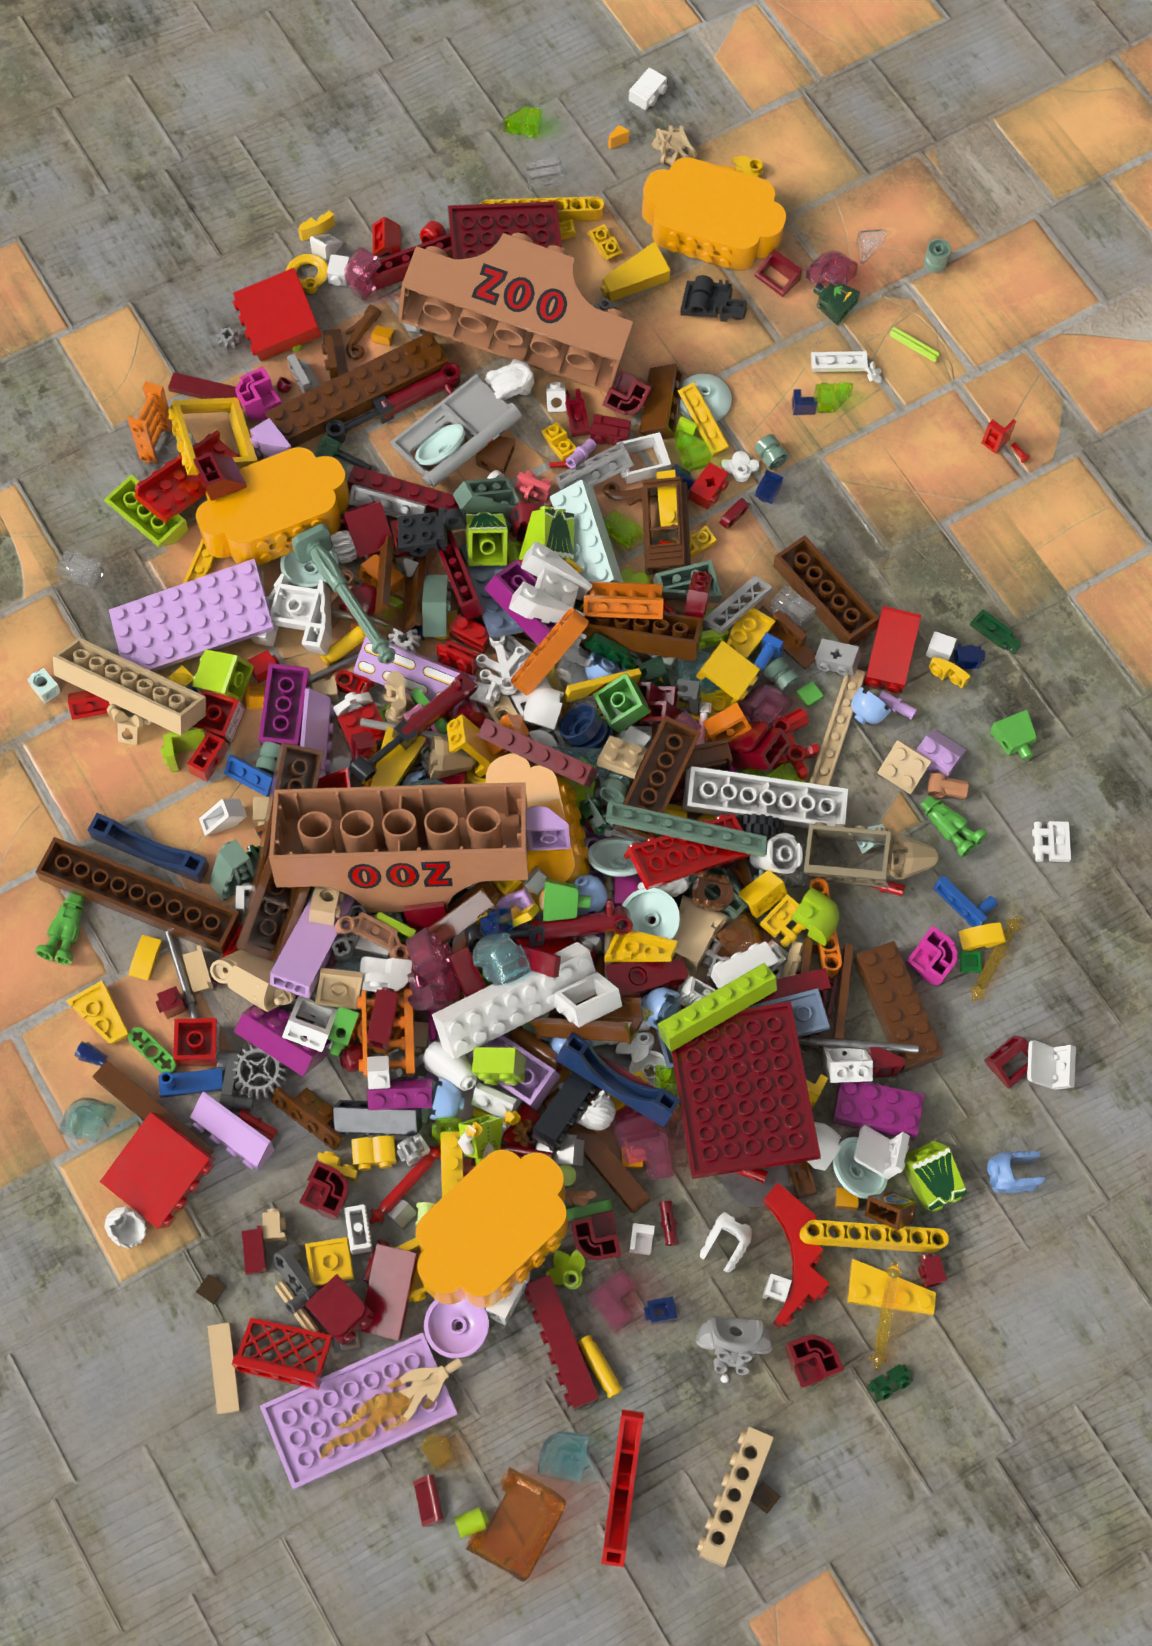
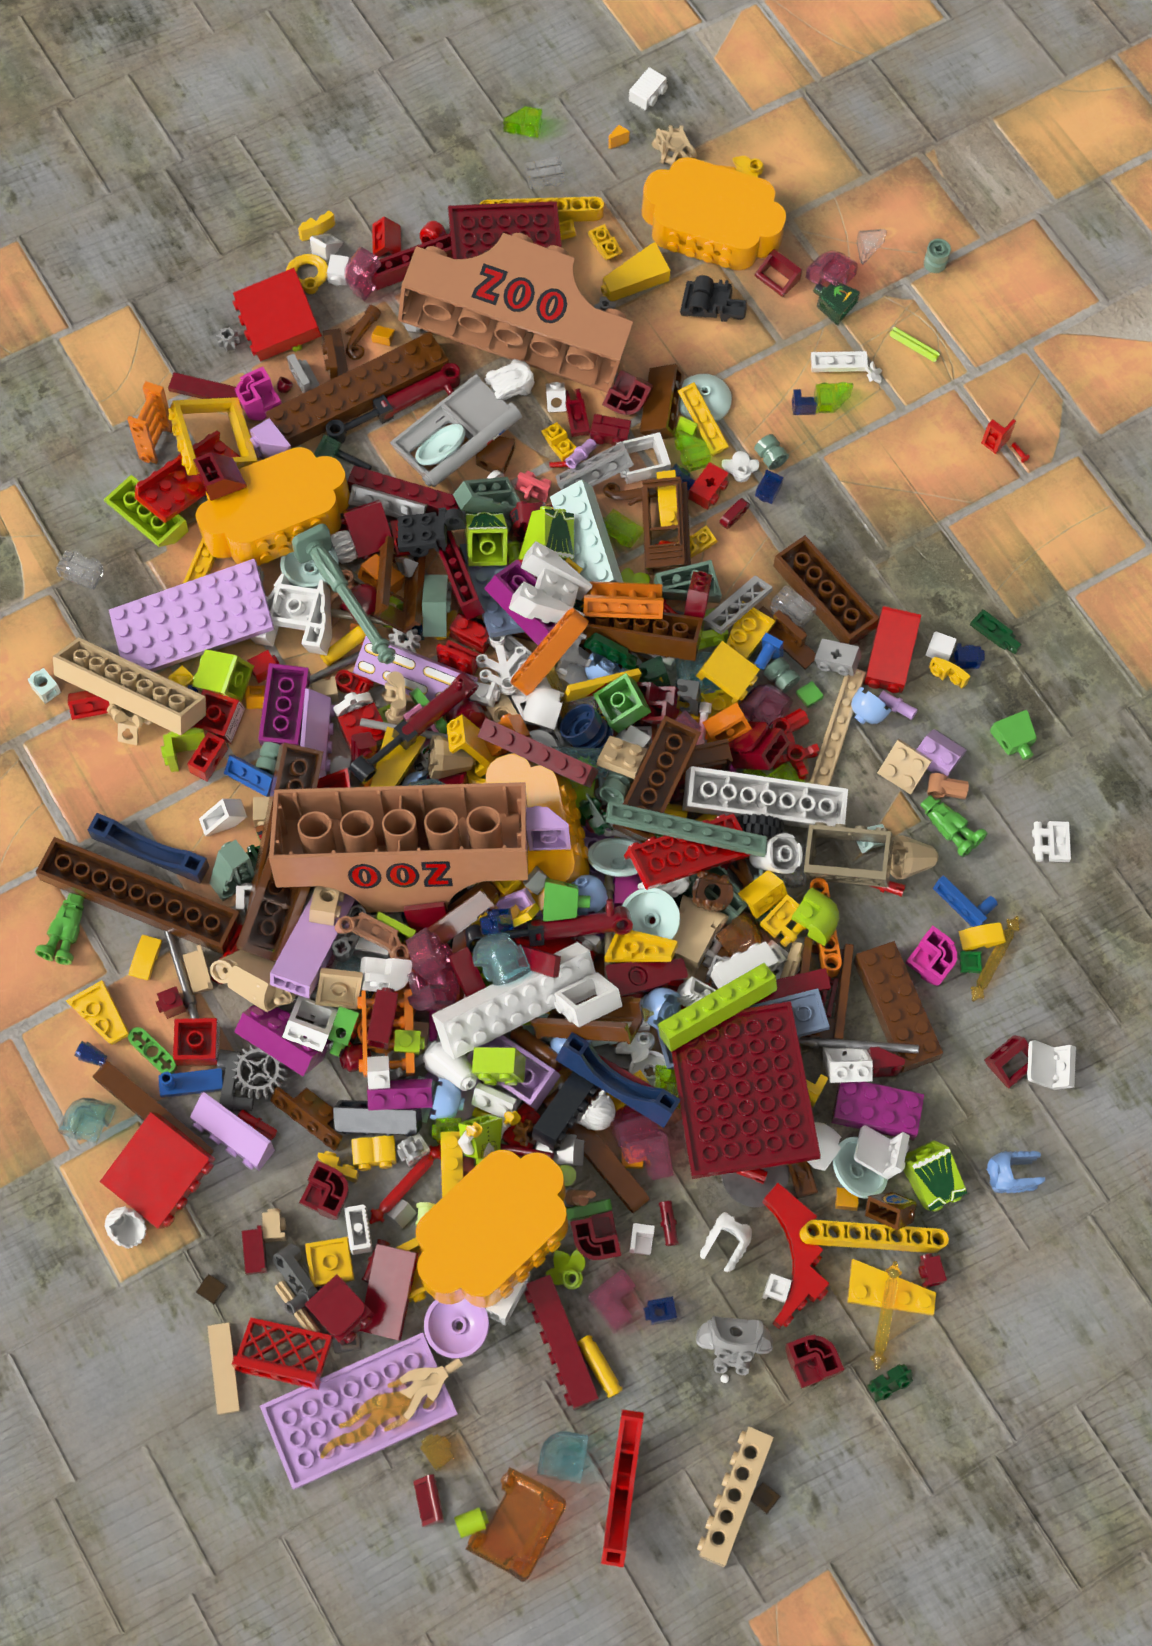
none -> lime bracket [394,1030,425,1055]

